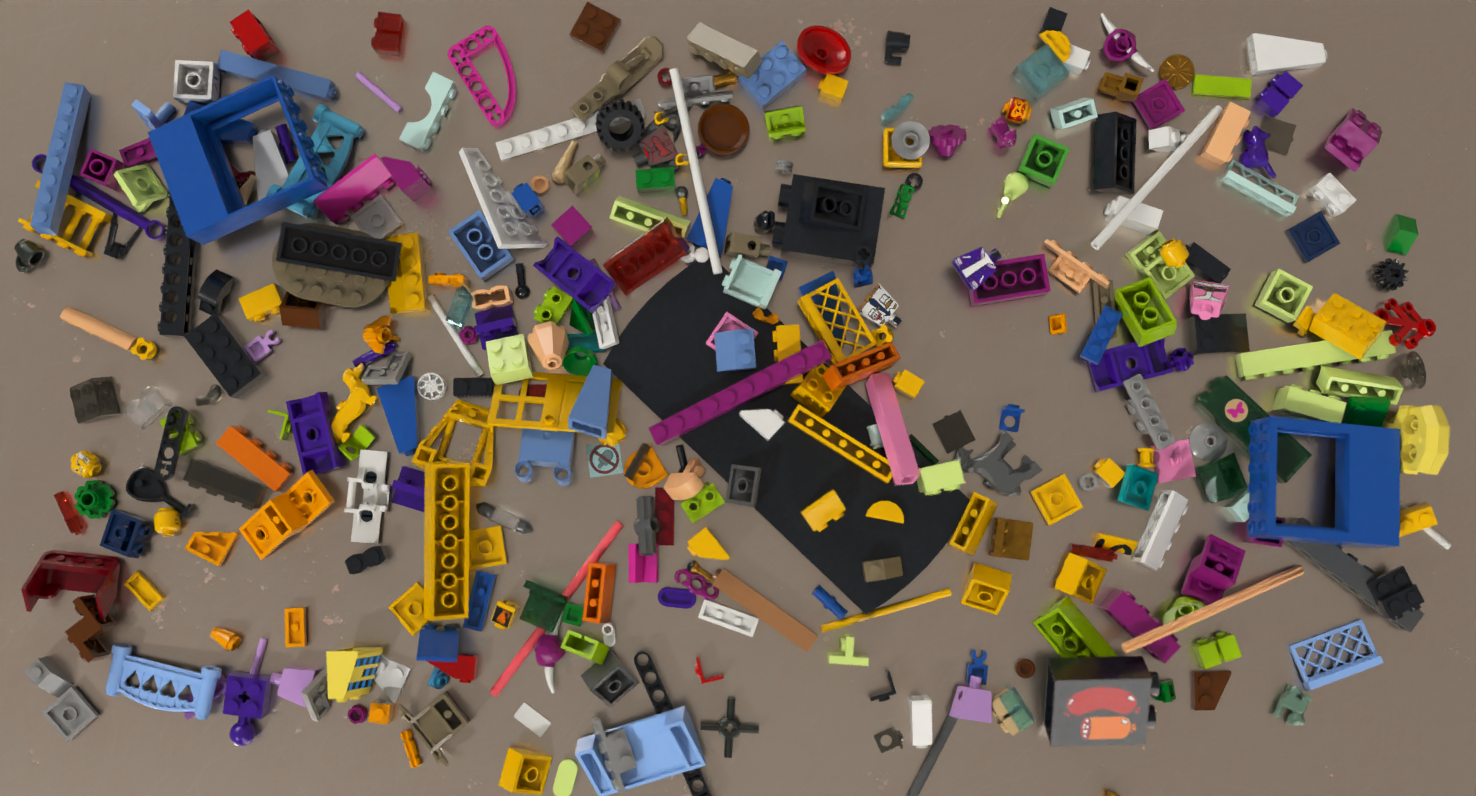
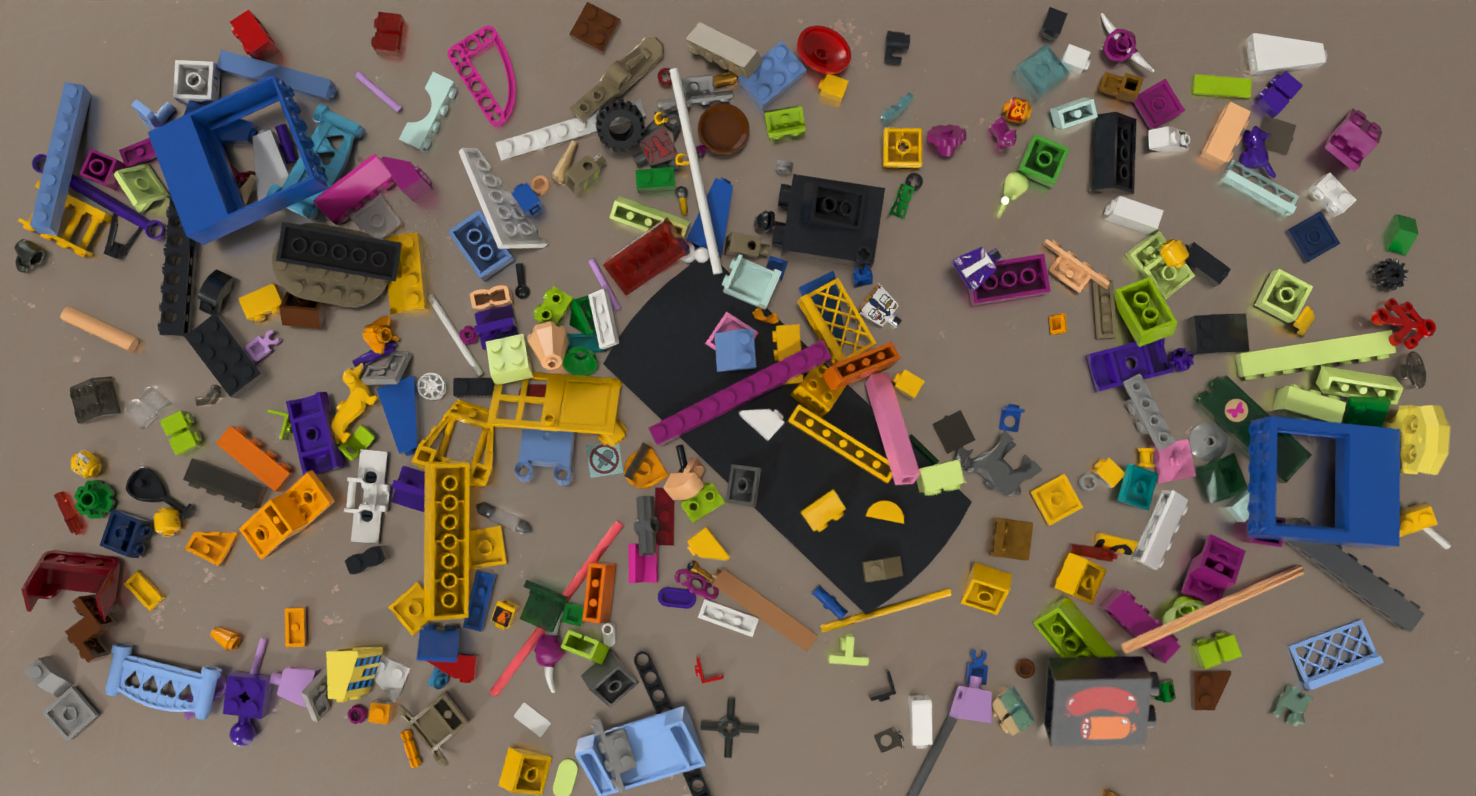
yellow brick [131,337,157,360] -> none
black beam [154,406,188,481] -> none
light orange wing [428,273,470,288] -> none
clear light blue slope [446,285,474,330] -> none
dark purple piece [533,236,617,314] -> none
magenta head [551,205,592,247] -> none
medium blue slope [568,364,612,440] -> none
light aqua pin [866,424,884,450] -> none
yellow brick [871,325,894,347] -> none
light grey dish [891,121,930,160] -> none
yellow brick [949,492,998,556] -> none
yellow tile [1039,30,1071,64] -> none
blue plate [1080,305,1123,365] -> none
white piece [1091,105,1223,250] -> none
pearl gold wheel [1160,54,1195,89] -> none
bright pink torso [1189,279,1229,320] -> none
yellow piece [1309,293,1386,360] -> none
black plate [1366,566,1425,621] -> none

